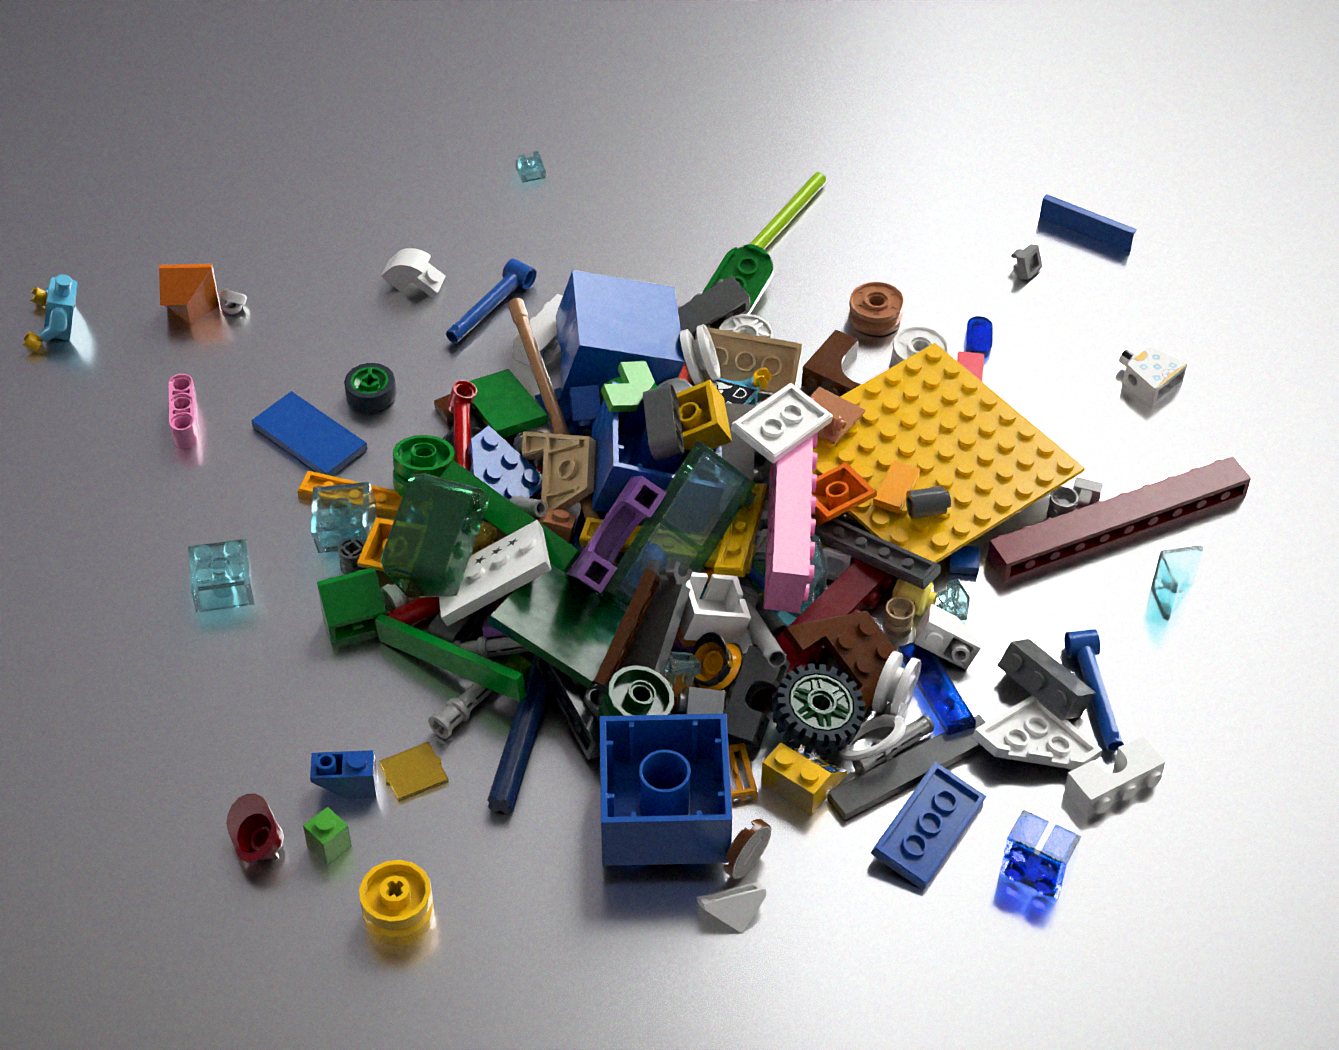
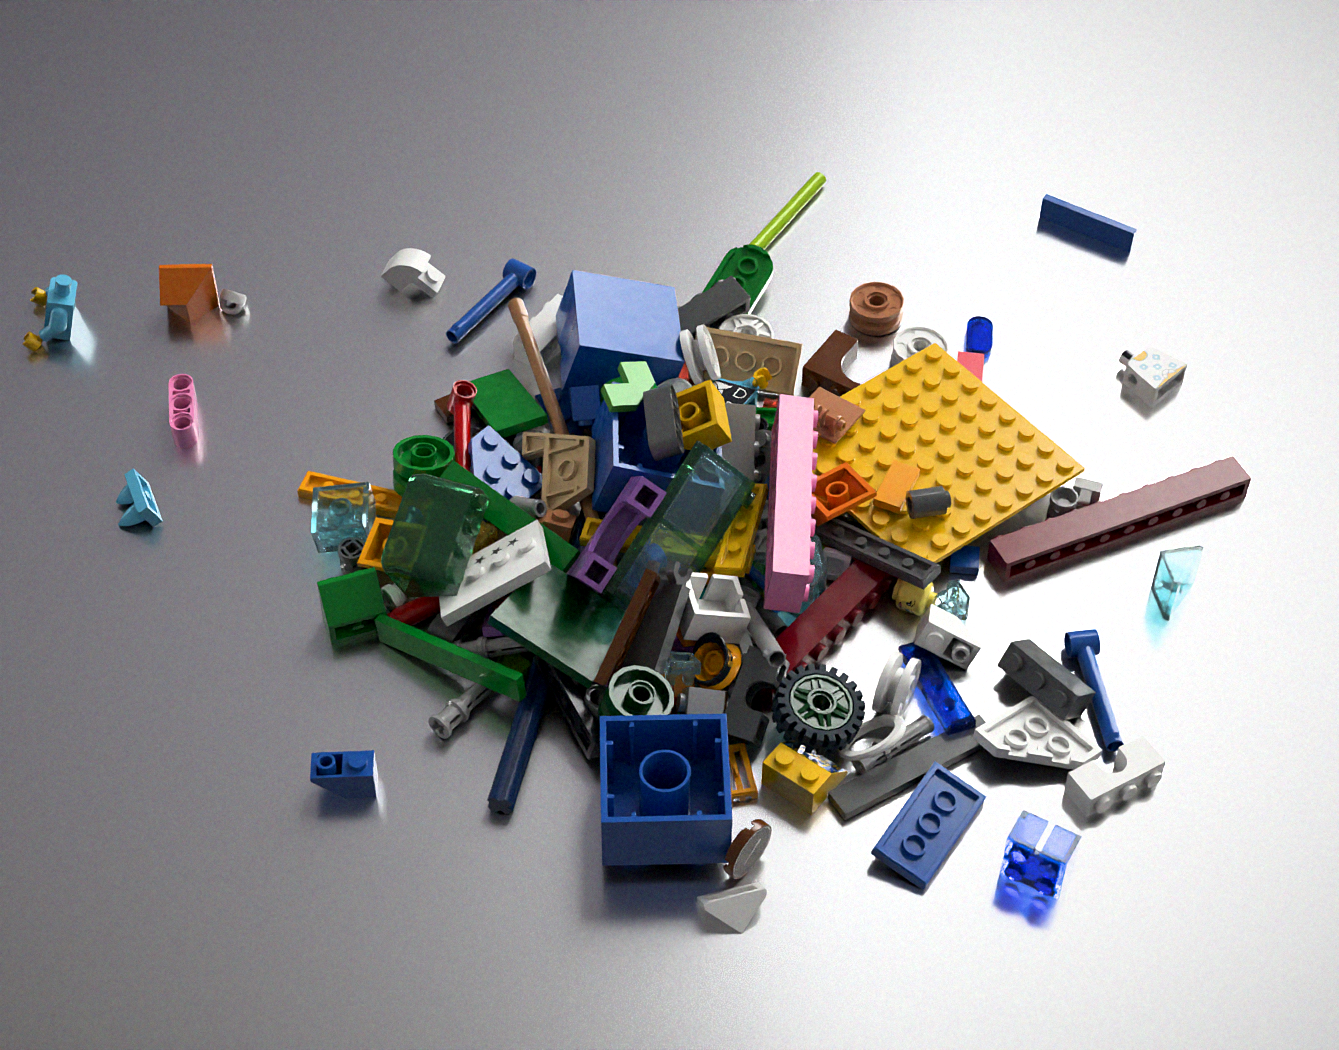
clear light blue brick [188,539,255,613] -> none
dark red piece [226,793,284,863] -> none
blue tile [251,391,368,476] -> none
bright green brick [303,806,352,866] -> none
black wheel [344,363,397,413] -> none
yellow wheel [359,860,434,946] -> none
clear yellow piece [379,741,449,802] -> none
clear light blue tile [515,151,546,183] -> none
white tile [731,383,833,464] -> none
reddish brown wing [783,611,898,713] -> none
tan wheel [884,597,915,638] -> none
light grey tile [1011,244,1043,280] -> none
none -> medium azure tile [116,468,163,527]

